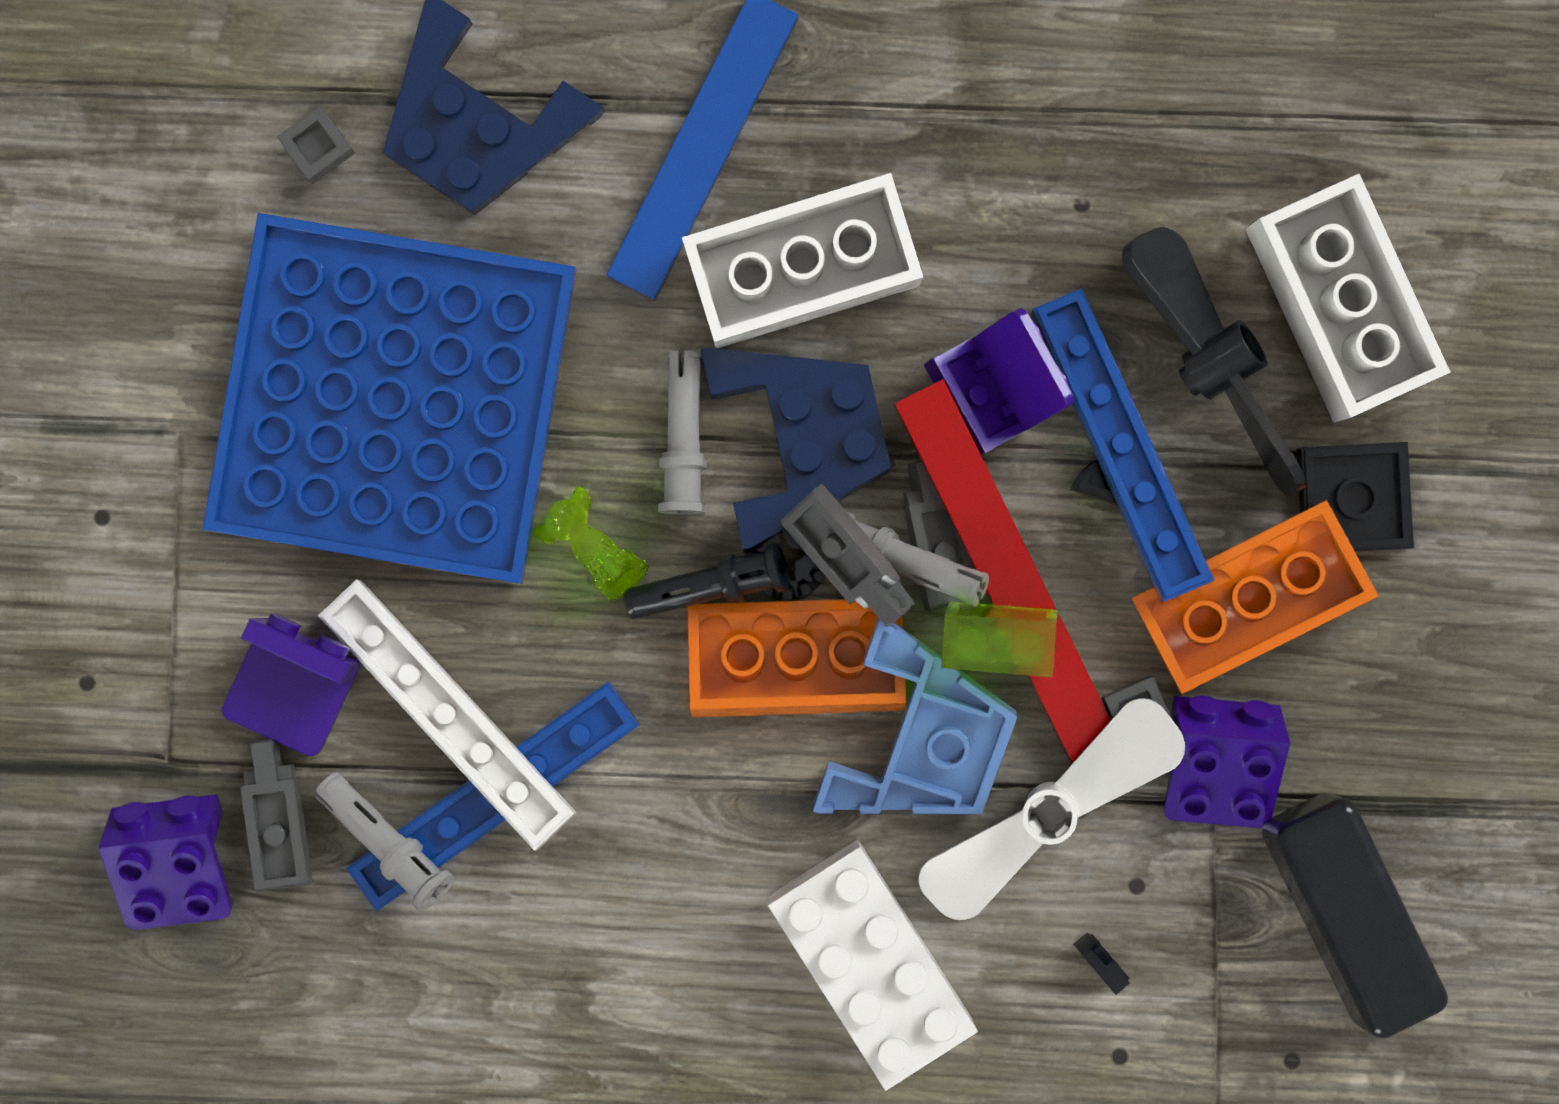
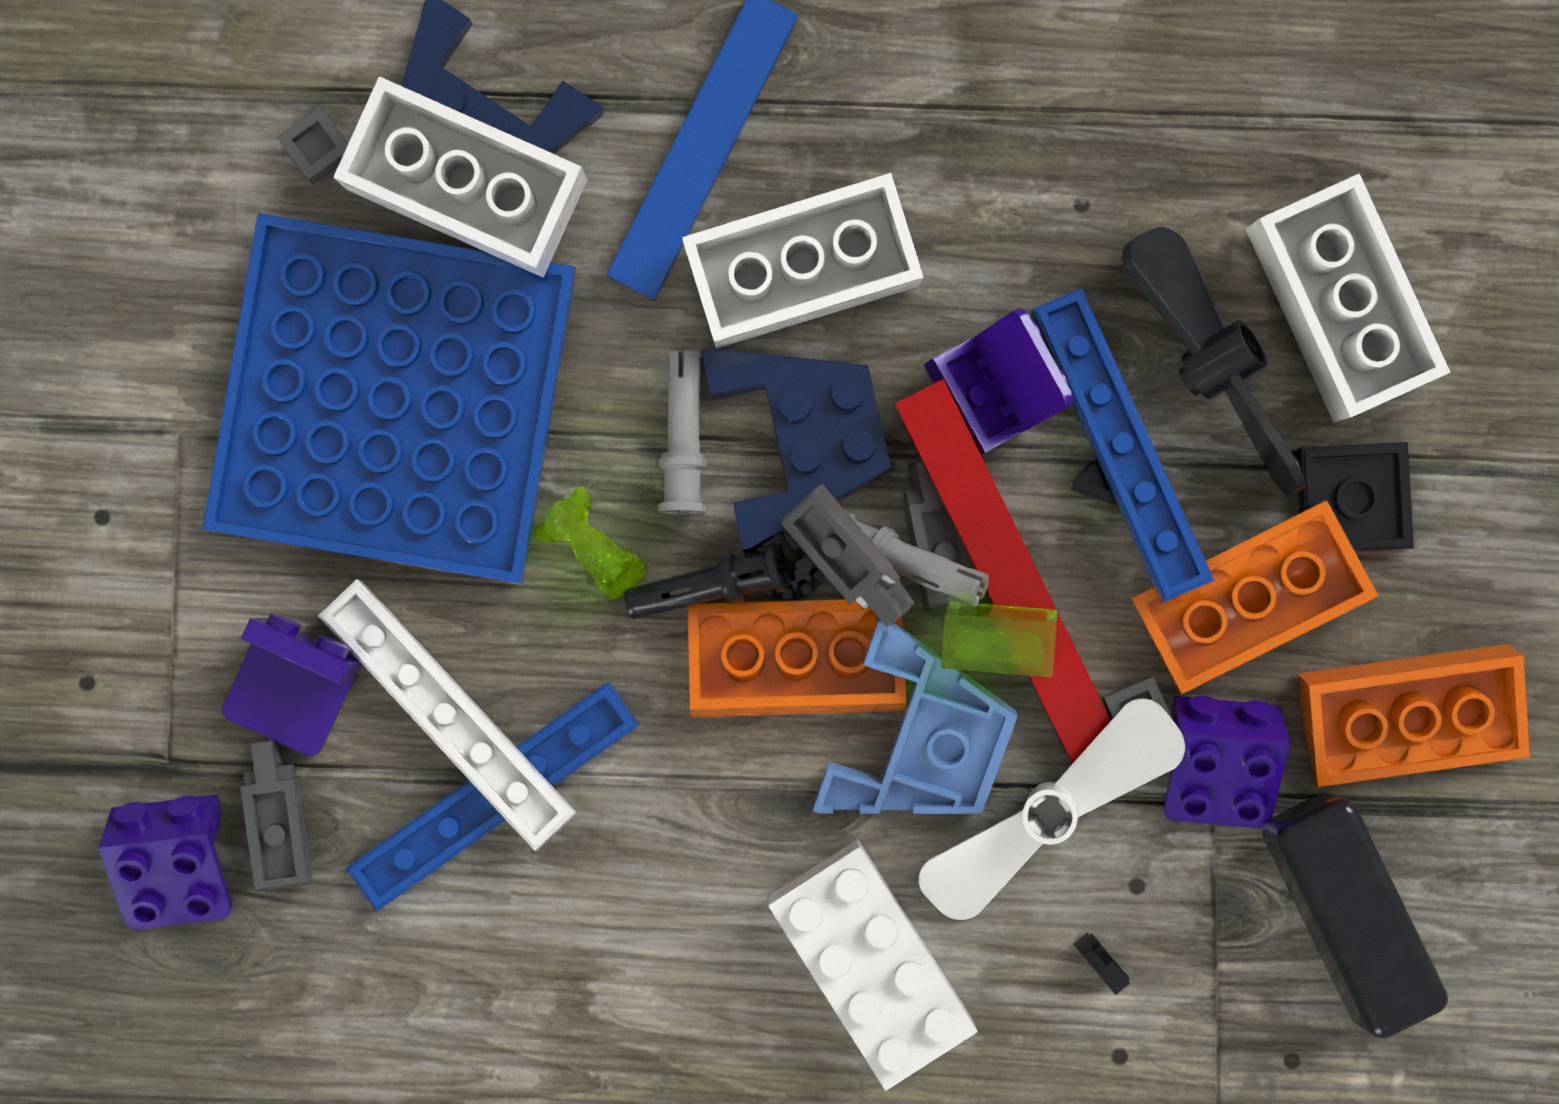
light grey pin [315,772,455,912] -> none
none -> white brick [333,77,588,278]
none -> orange slope [1297,644,1530,787]

